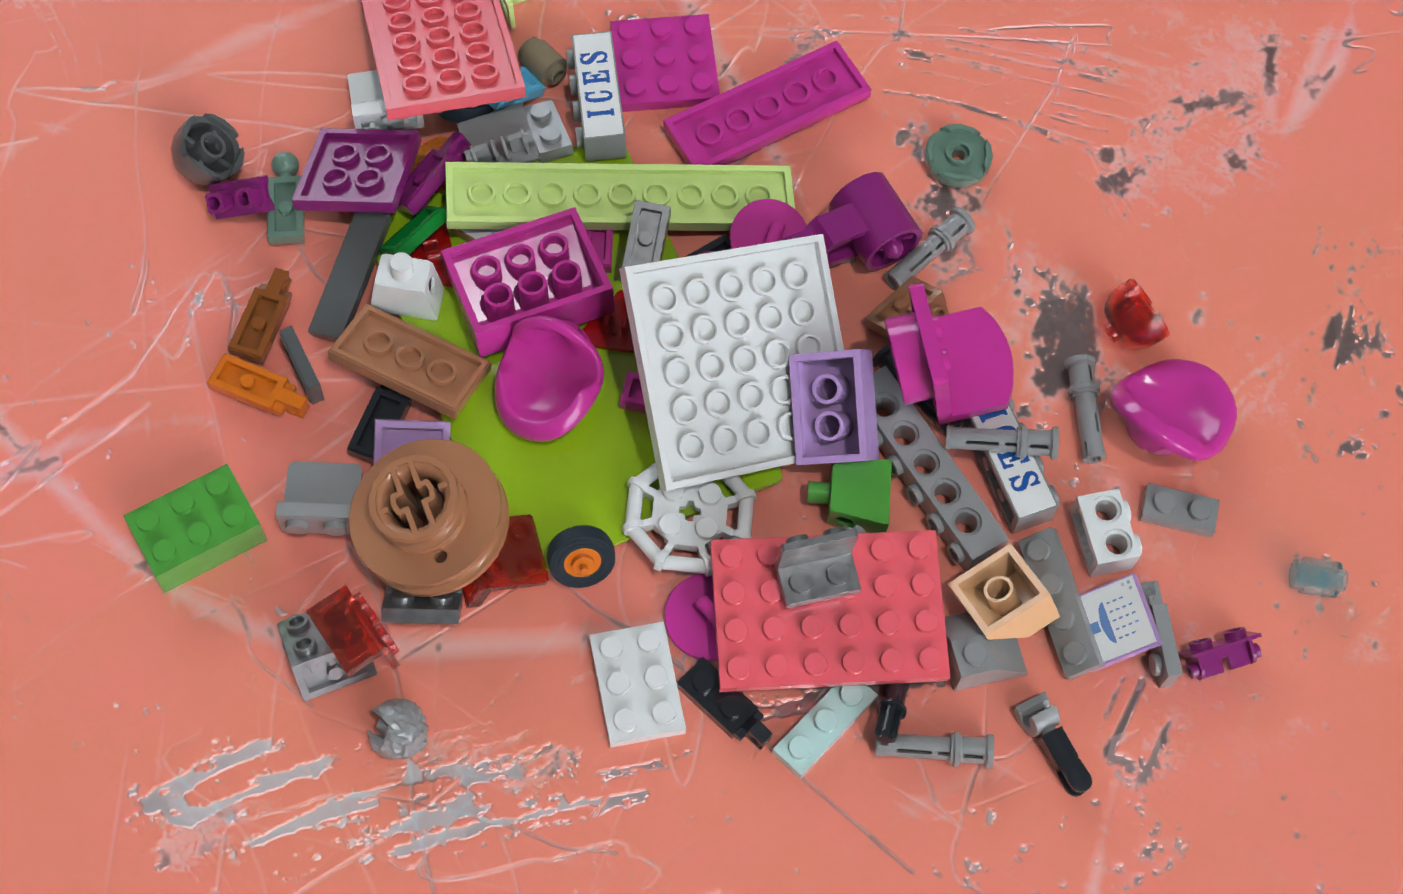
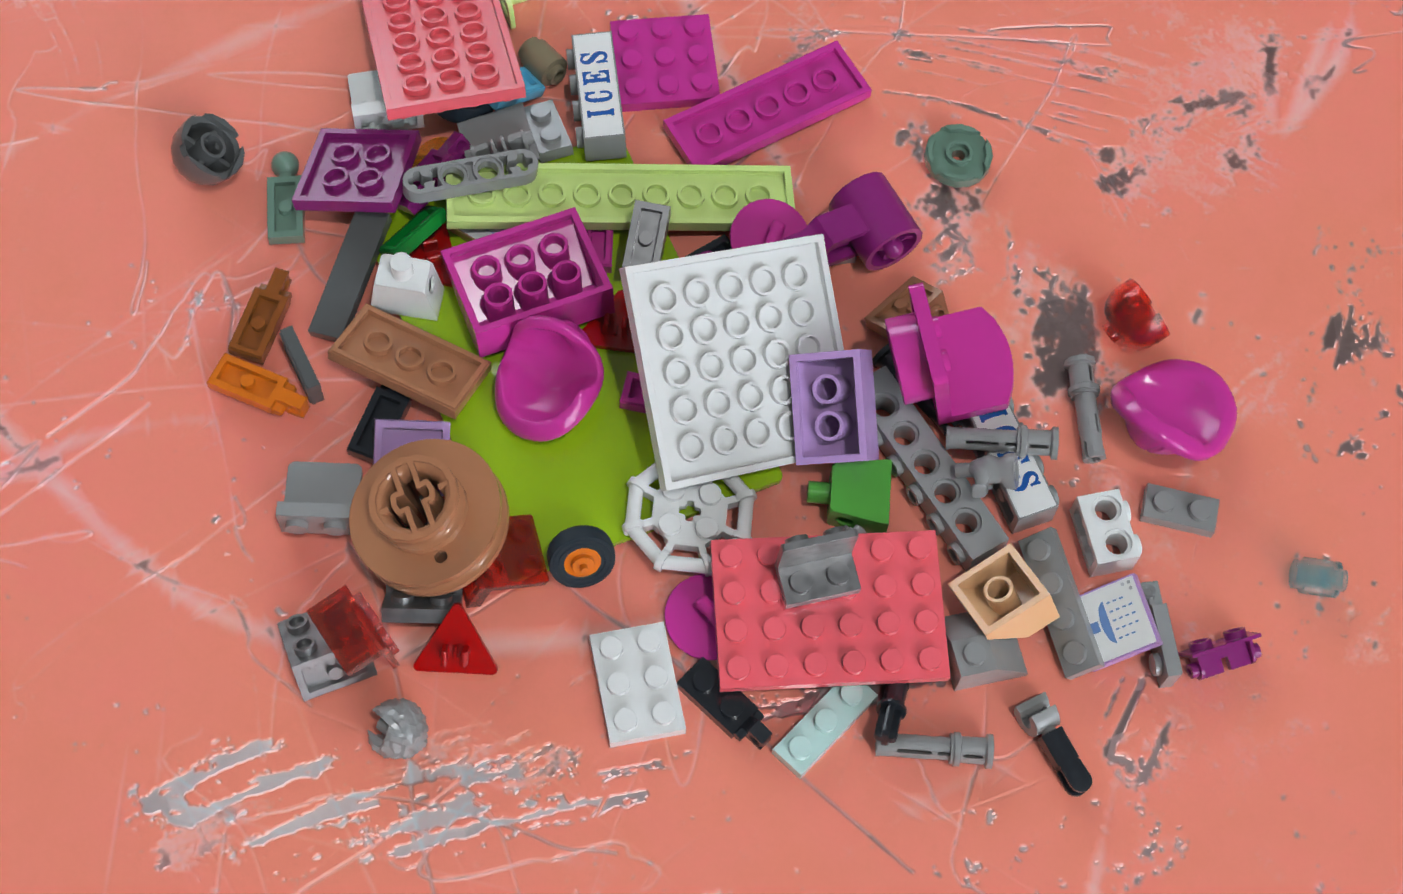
bright green brick [123,464,267,593] -> none
magenta hips [205,175,275,220] -> none
light grey pin [884,207,976,290] -> none
none -> light grey beam [402,149,538,203]
none -> red piece [413,602,498,675]
none -> light grey piece [955,452,1019,498]

